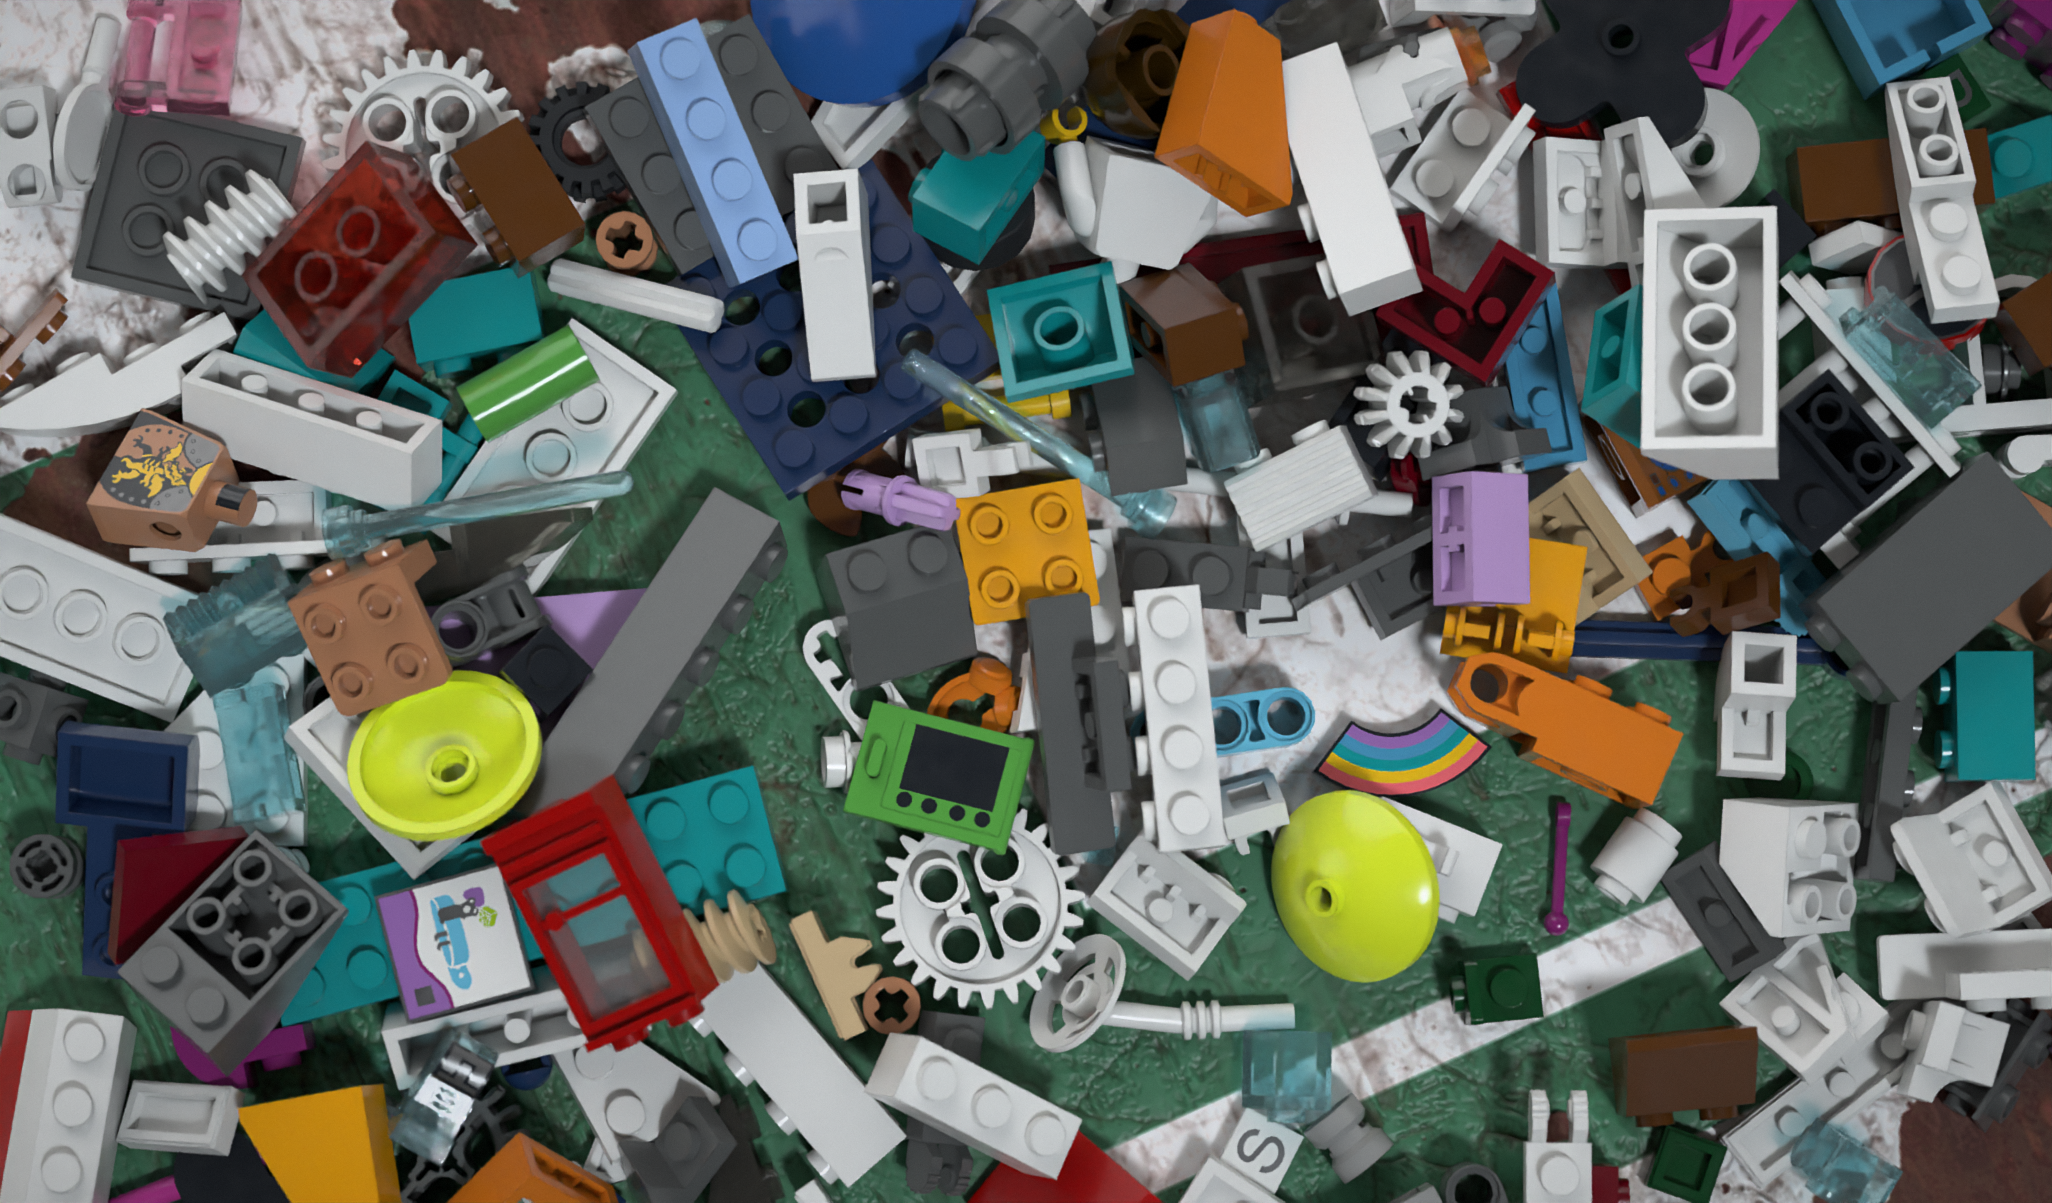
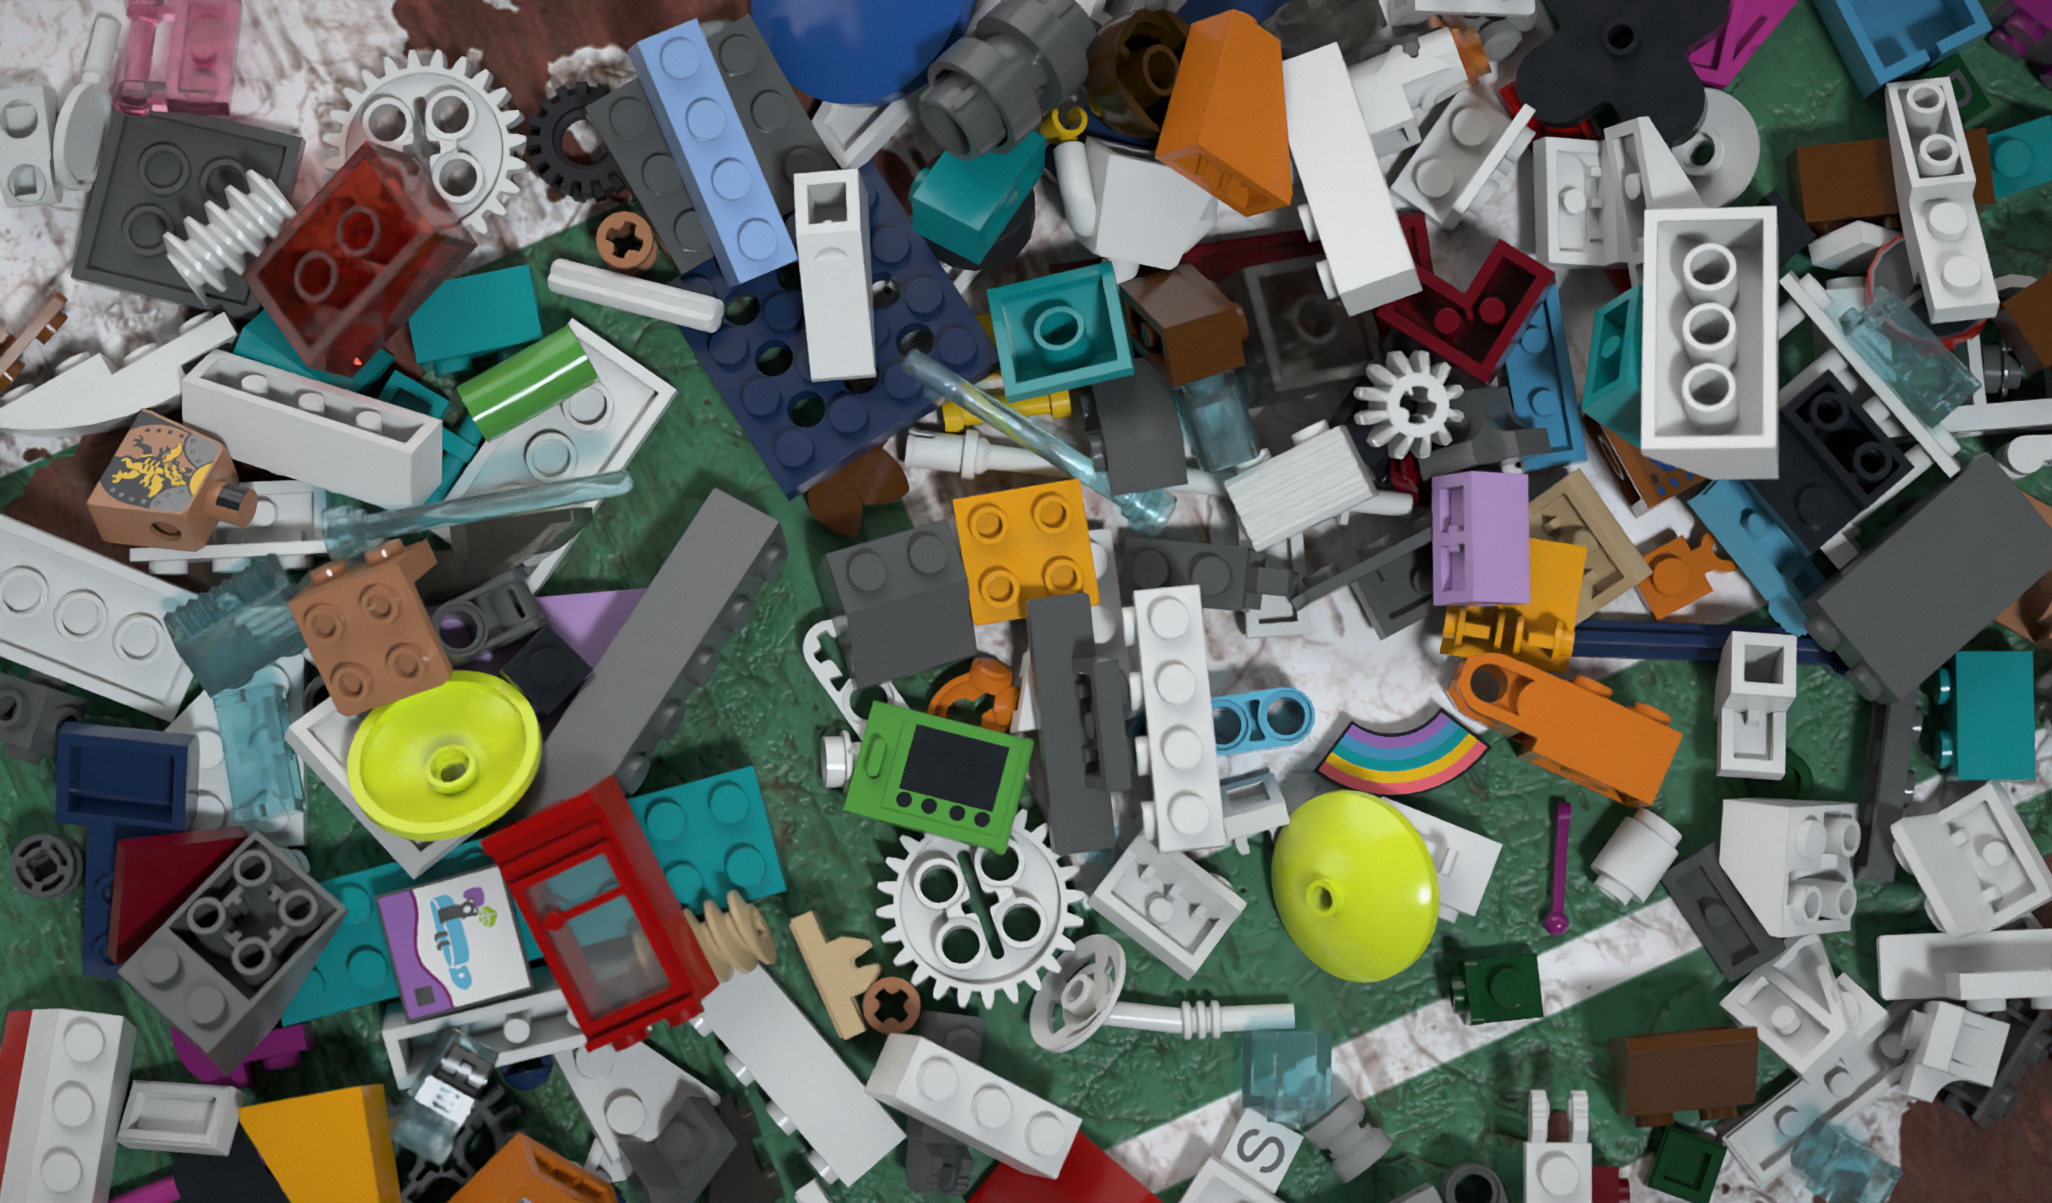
reddish brown brick [446,116,585,279] -> none
lavender axle [841,469,961,532] -> none
white plate [912,428,1034,498] -> none
reddish brown plate [1670,551,1781,637] -> none

